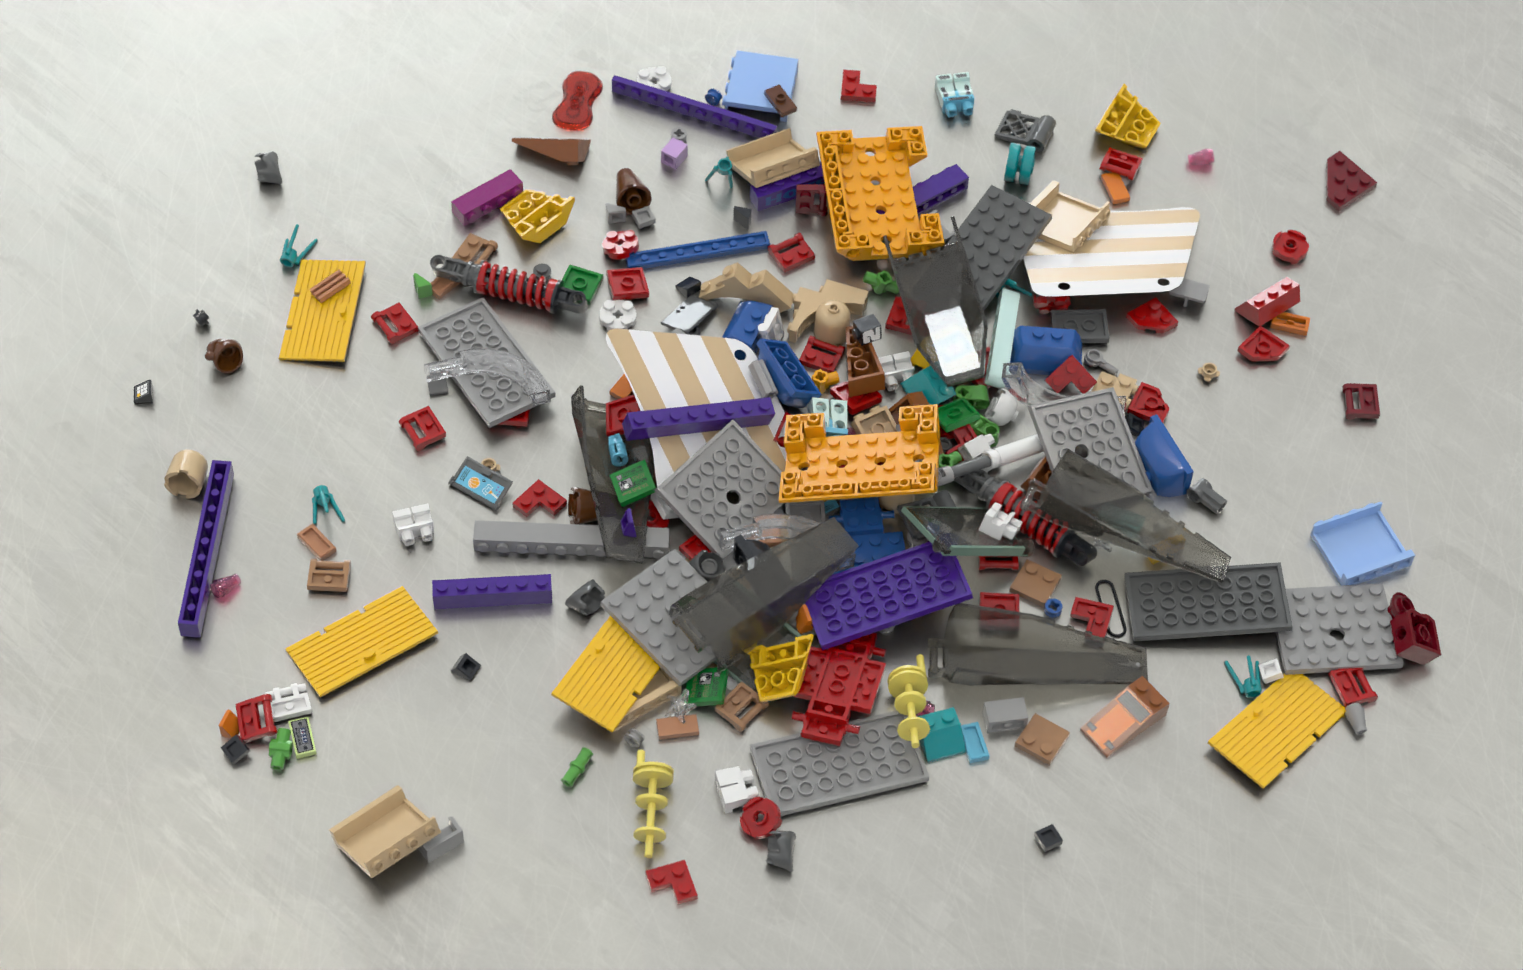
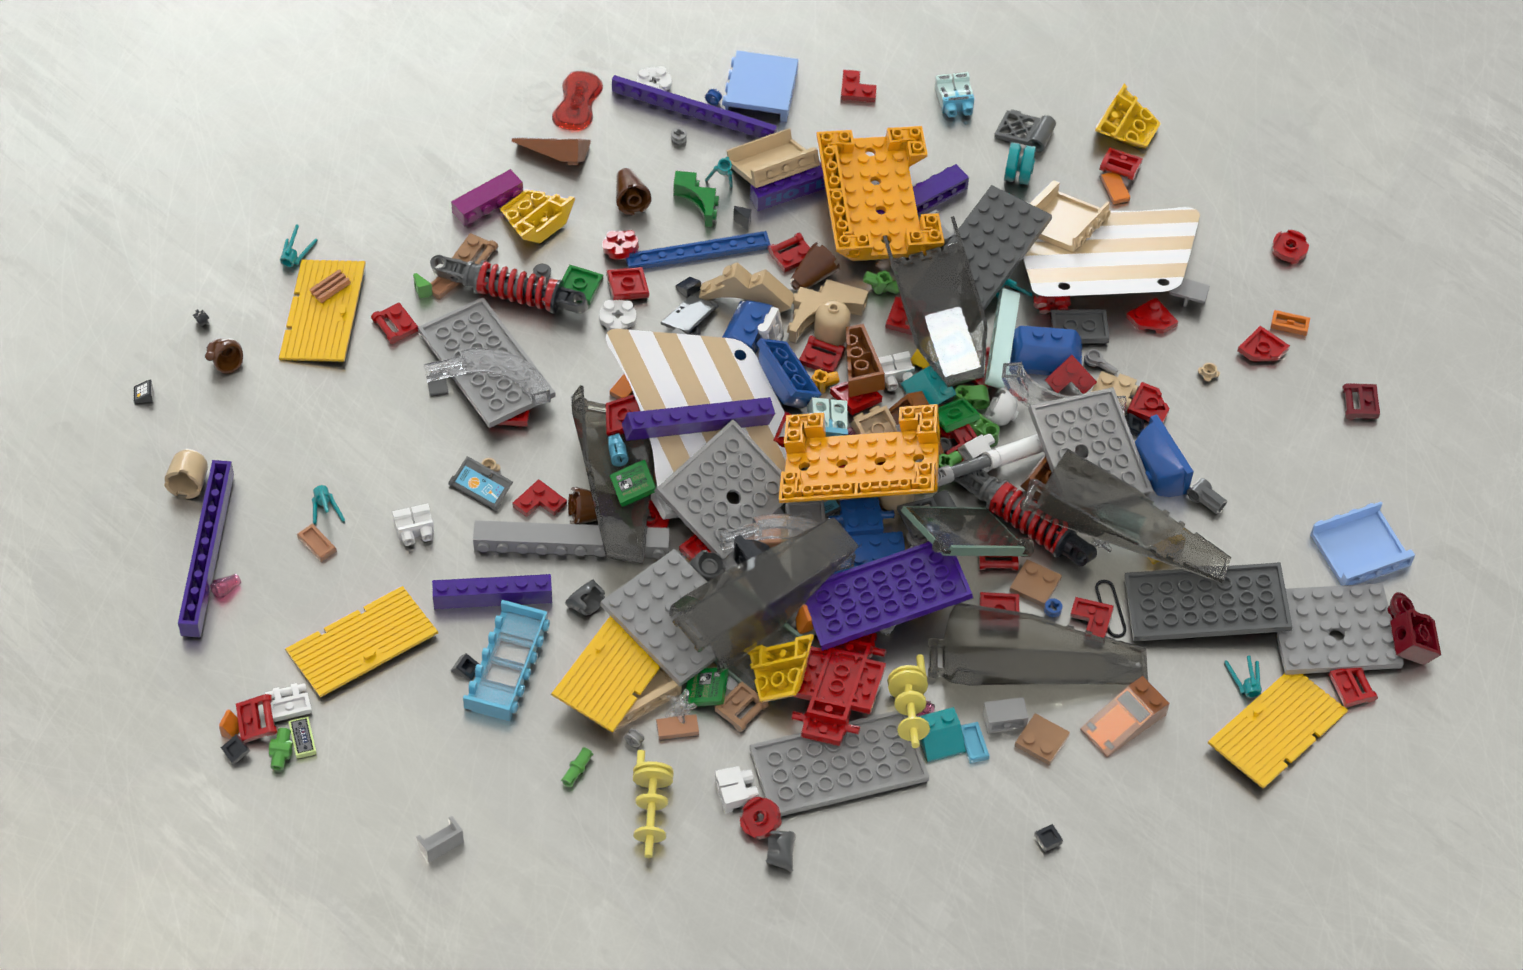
dark grey hair [254,151,283,184] -> none
medium nougat plate [307,558,351,592] -> none
tan panel [329,785,441,878] -> none
red plate [399,406,446,451] -> none
light grey slope [606,203,626,224] -> none
dark purple slope [620,508,637,537] -> none
light grey plate [632,206,656,229] -> none
red plate [645,860,698,905] -> none
lavender brick [661,138,688,170] -> none
light grey axle [748,359,778,398] -> none
reddish brown plate [764,84,797,117] -> none
dark red plate [795,185,828,216] -> none
brick [852,314,882,346] -> none
white hips [979,502,1023,540] -> none
clear pink cone [1188,148,1215,165] -> none
red slope [1235,277,1301,327] -> none
white plate [1258,658,1284,684] -> none
dark red plate [1326,151,1377,212] -> none
light grey cone [1345,703,1367,734] -> none
none -> window [463,600,550,721]
none -> green arch [673,171,719,227]
none -> reddish brown cone [790,242,840,291]

